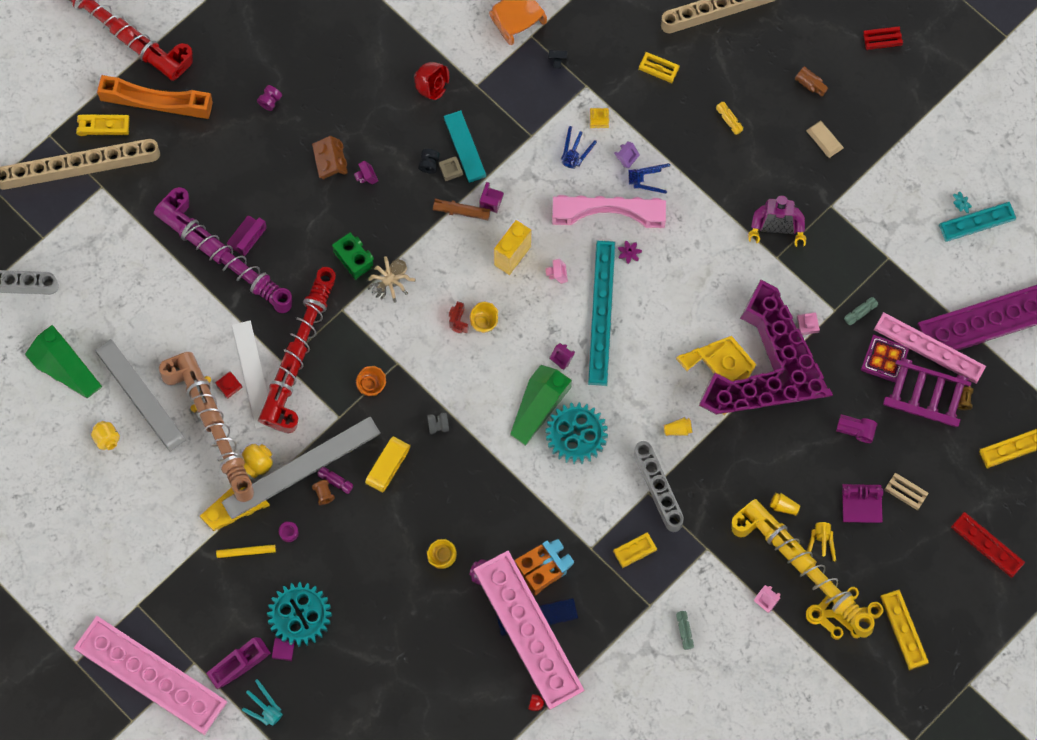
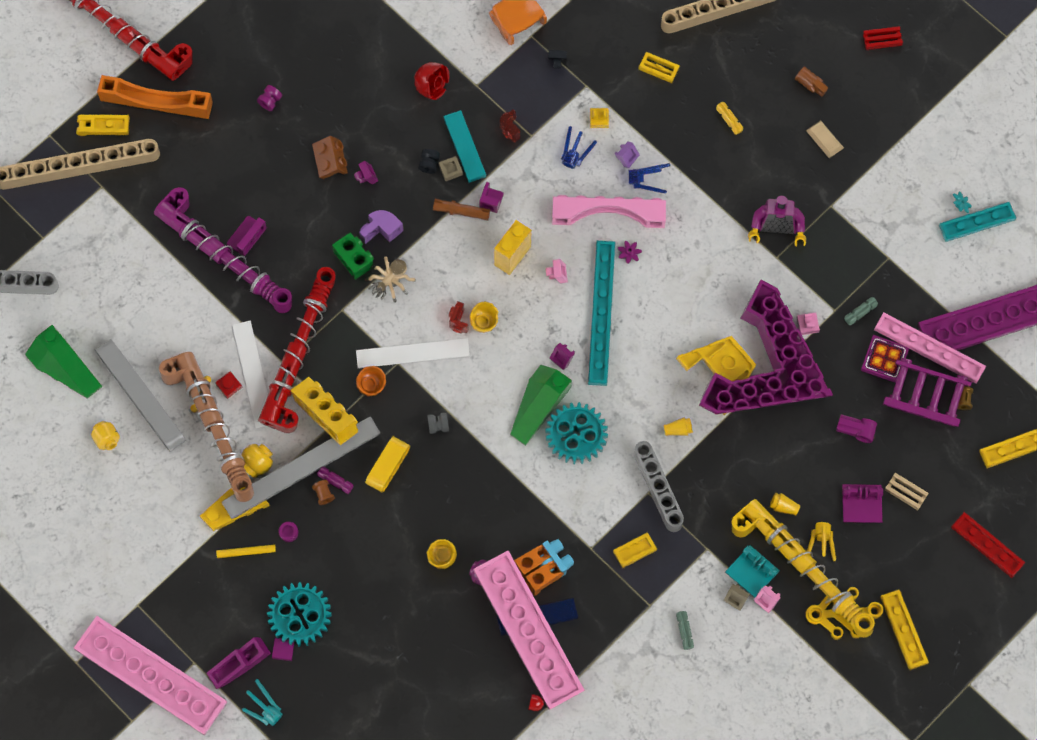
none -> yellow brick [291,377,358,445]
none -> white sticker [356,338,470,368]
none -> medium lavender brick [359,210,403,244]
none -> clear red bracket [500,109,520,142]
none -> dark tan tile [723,584,750,611]
none -> teal hinge [725,545,780,598]

